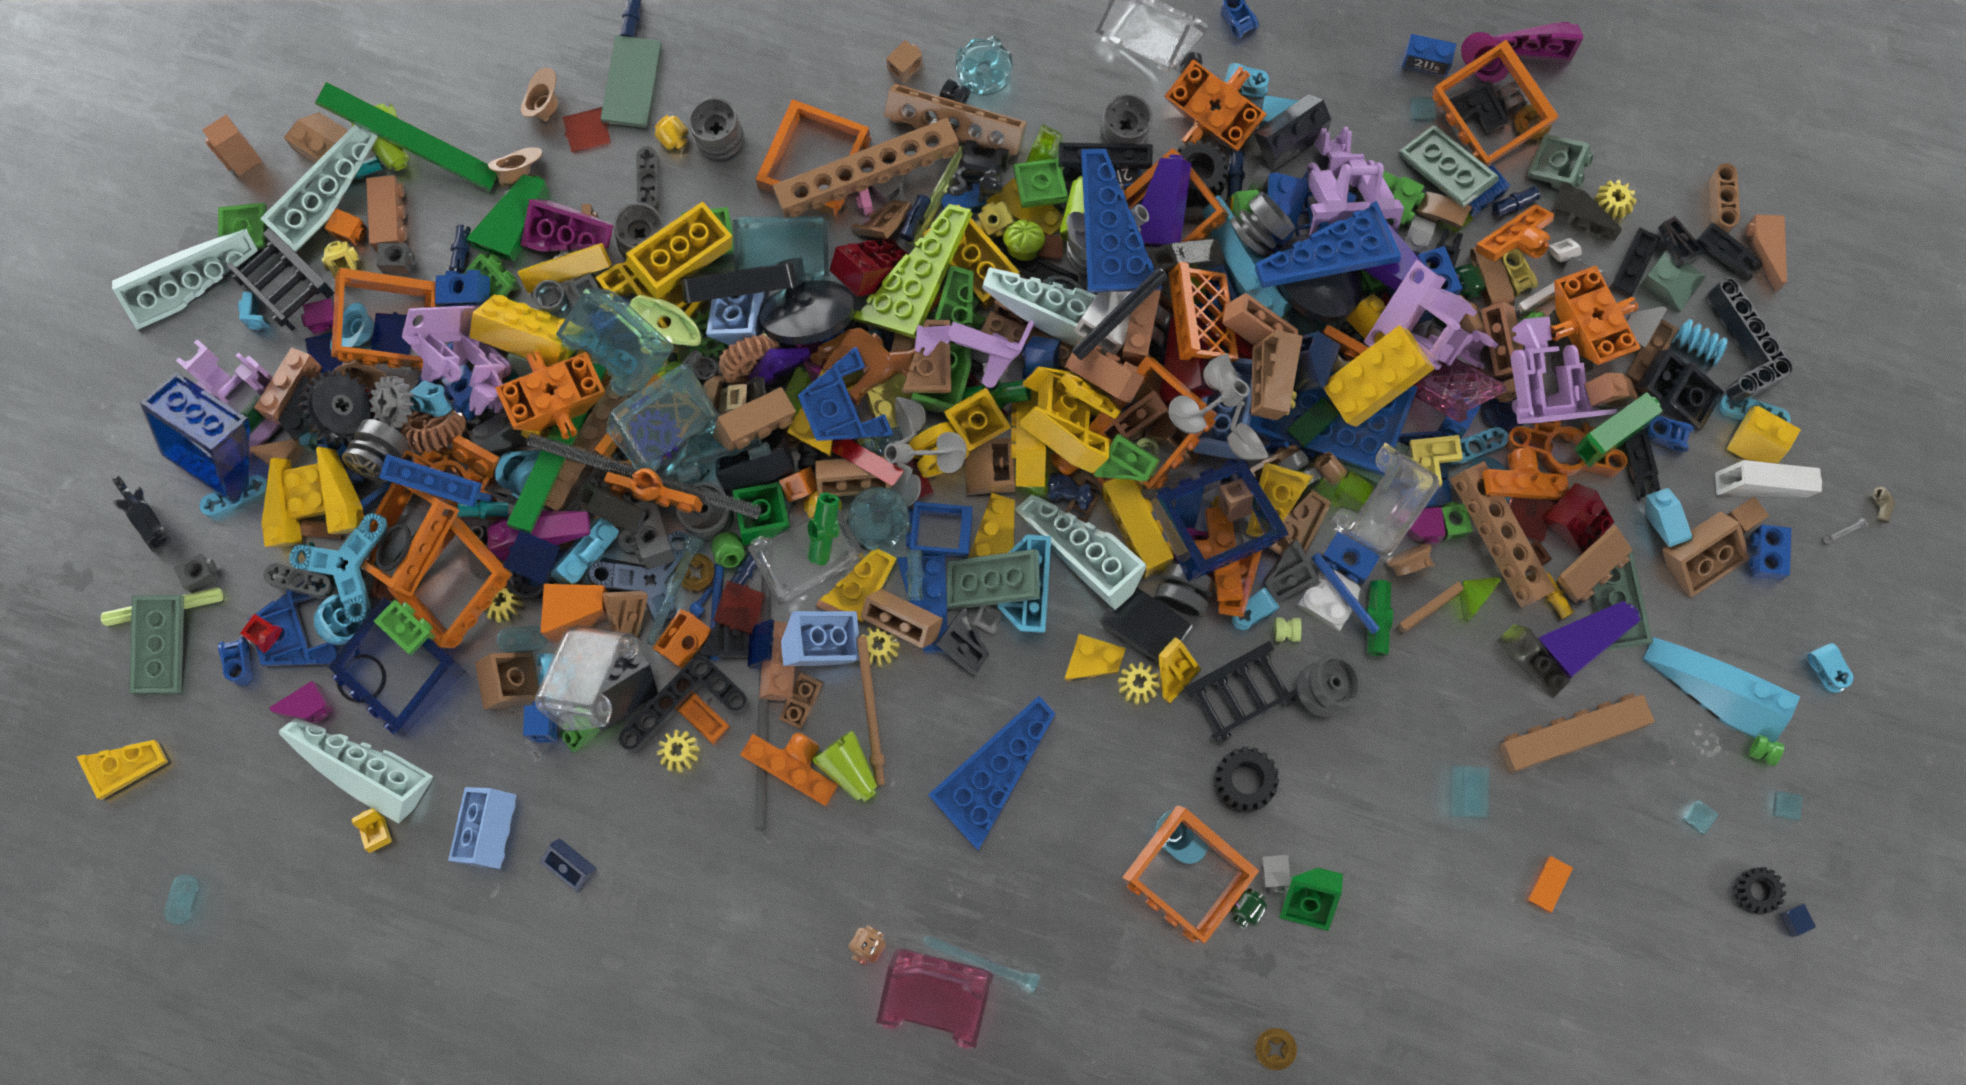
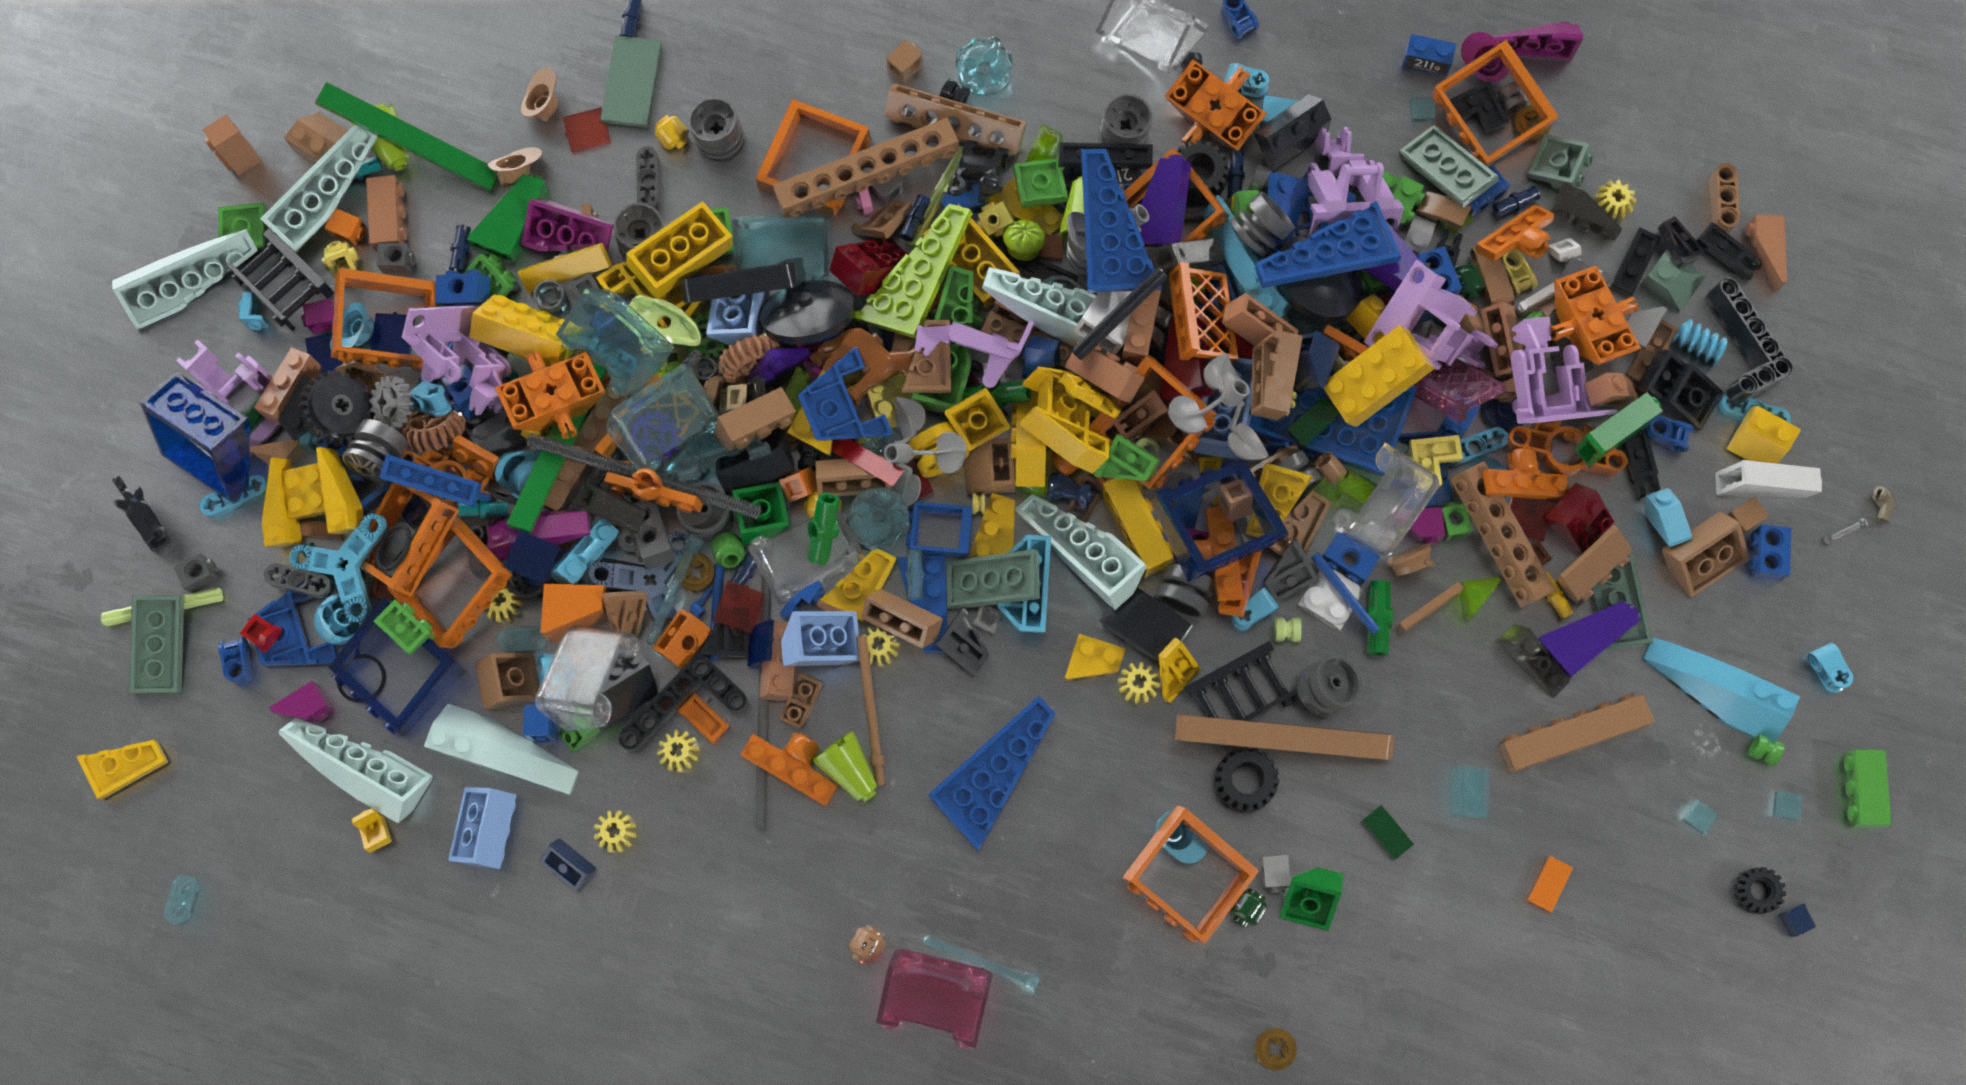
none -> dark blue slope [401,496,429,529]
none -> light aqua wedge [424,704,578,795]
none -> light yellow gear [594,810,637,853]
none -> nougat piece [700,264,737,274]
none -> blue slope [779,581,825,622]
none -> light yellow bush [973,493,985,514]
none -> medium nougat beam [1175,714,1395,760]
none -> yellow tile [1198,456,1223,483]
none -> dark green tile [1361,805,1414,861]
none -> bright green brick [1844,749,1892,828]

